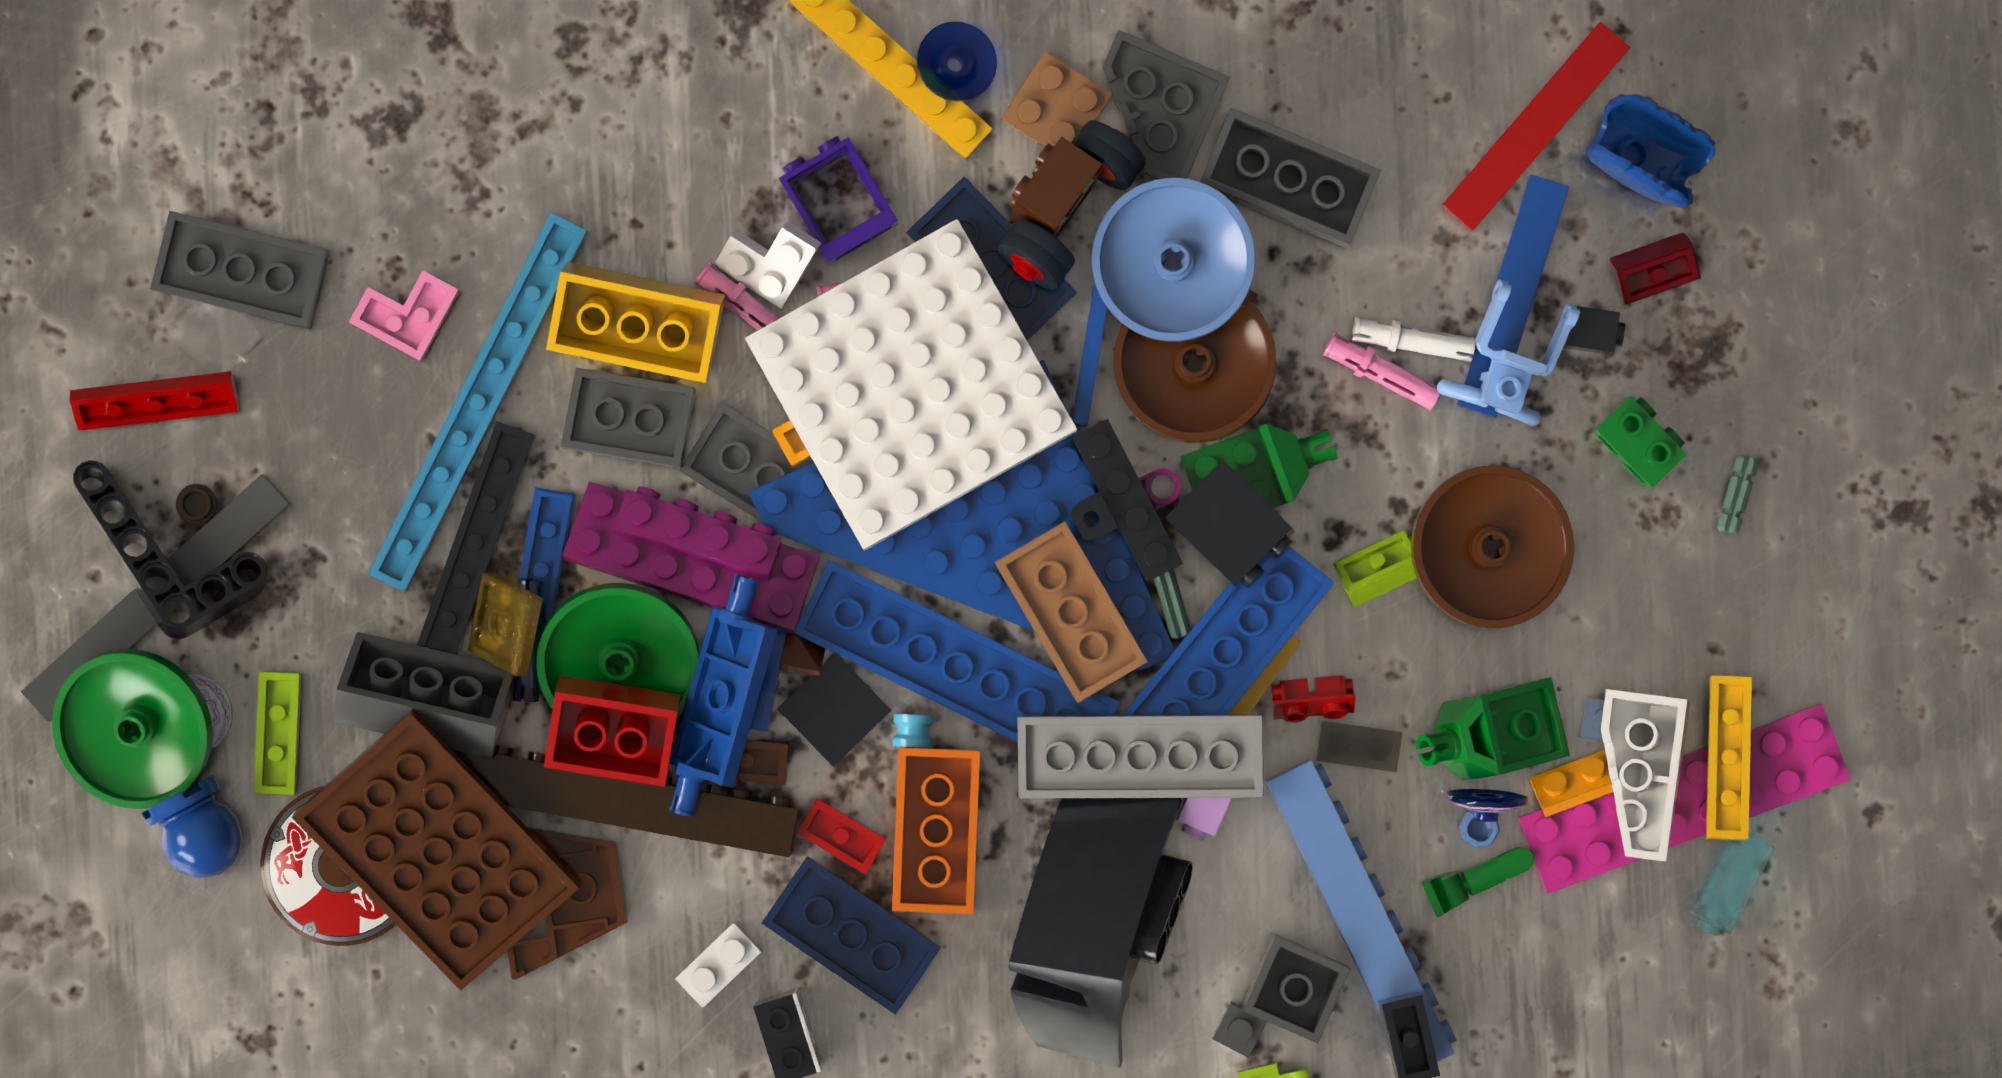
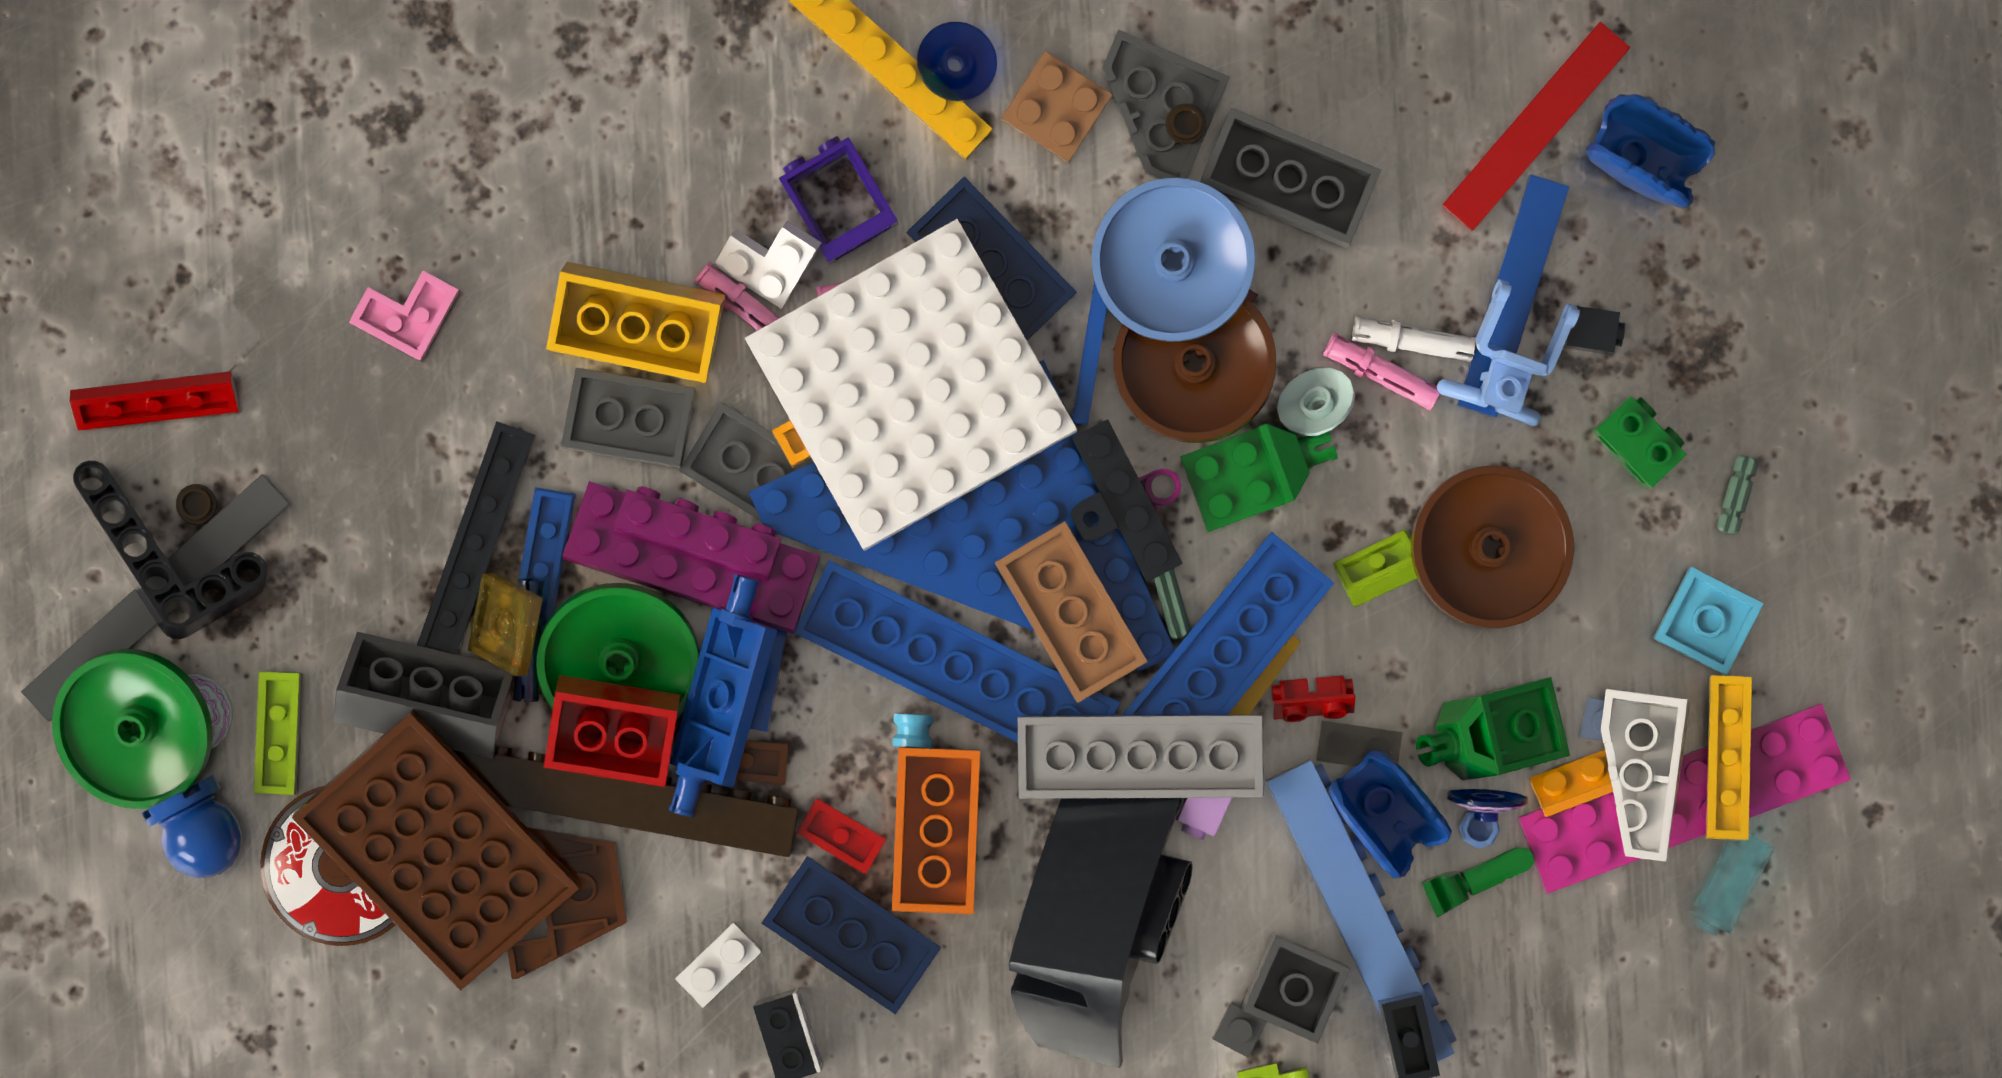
dark grey plate [150,211,329,329] -> none
dark azure plate [368,213,588,592] -> none
black tile [777,653,892,767] -> none
reddish brown slope [780,632,825,677] -> none
brick [998,120,1146,289] -> none
black brick [1166,460,1295,590] -> none
dark red slope [1609,233,1701,305] -> none
none -> dark brown plate [1166,103,1206,144]
none -> light aqua dish [1277,367,1355,436]
none -> blue animal [1329,750,1452,878]
none -> medium azure plate [1653,567,1764,676]

